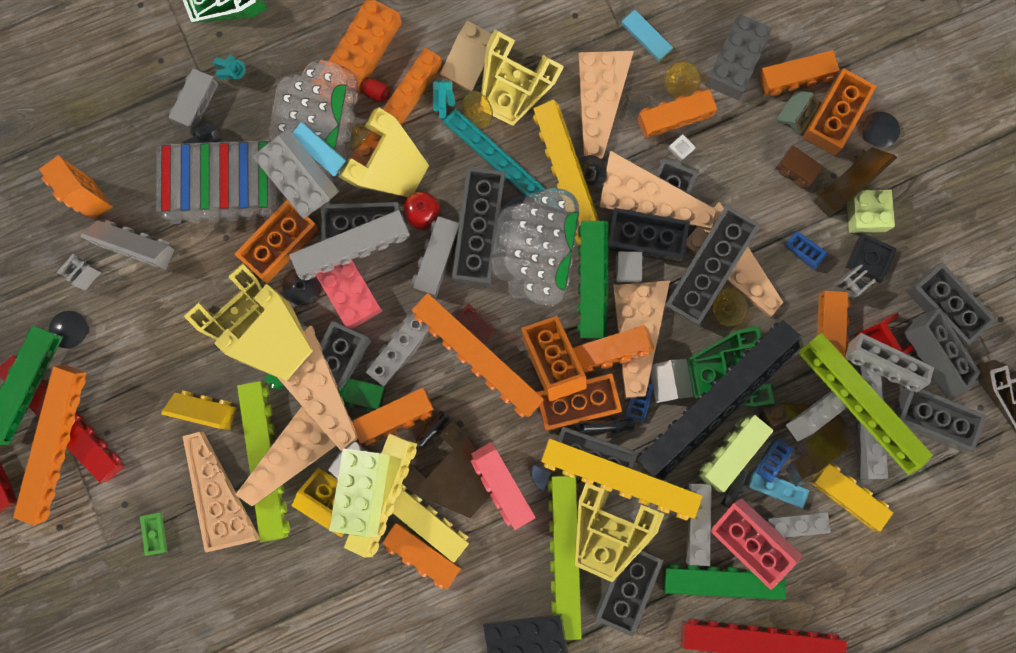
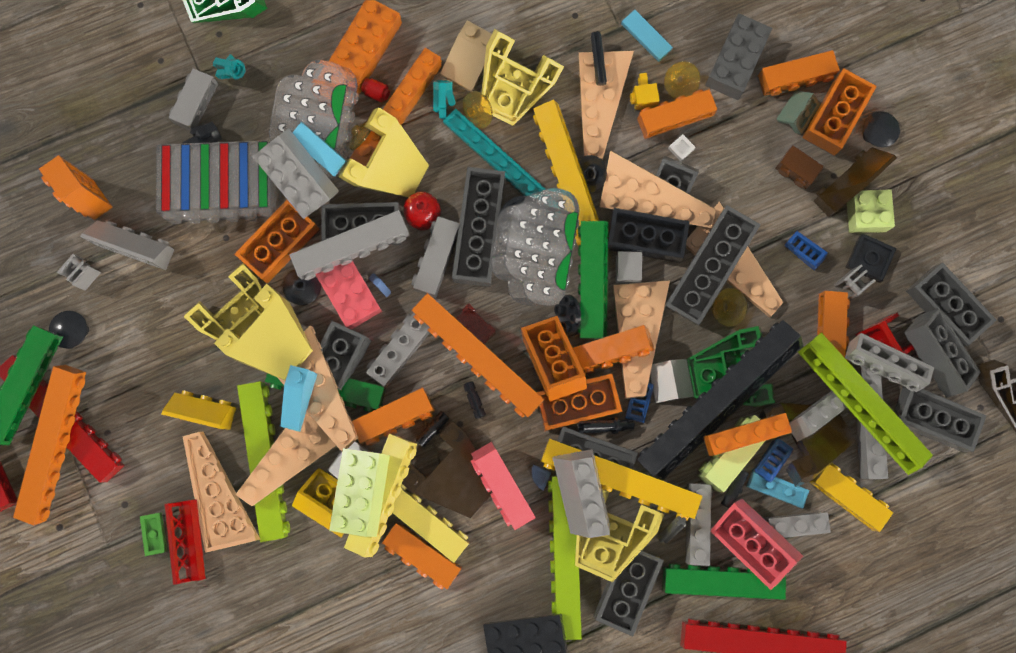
none -> red fence [165,499,206,585]
none -> medium azure slope [280,365,317,432]
none -> medium blue tile [369,274,391,297]
none -> black axle [463,381,486,419]
none -> light grey slope [553,449,610,538]
none -> black dish [554,294,581,333]
none -> black axle [591,31,607,86]
none -> yellow brick [630,73,660,110]
none -> dark grey axle [659,516,687,543]
none -> orange brick [703,413,792,456]

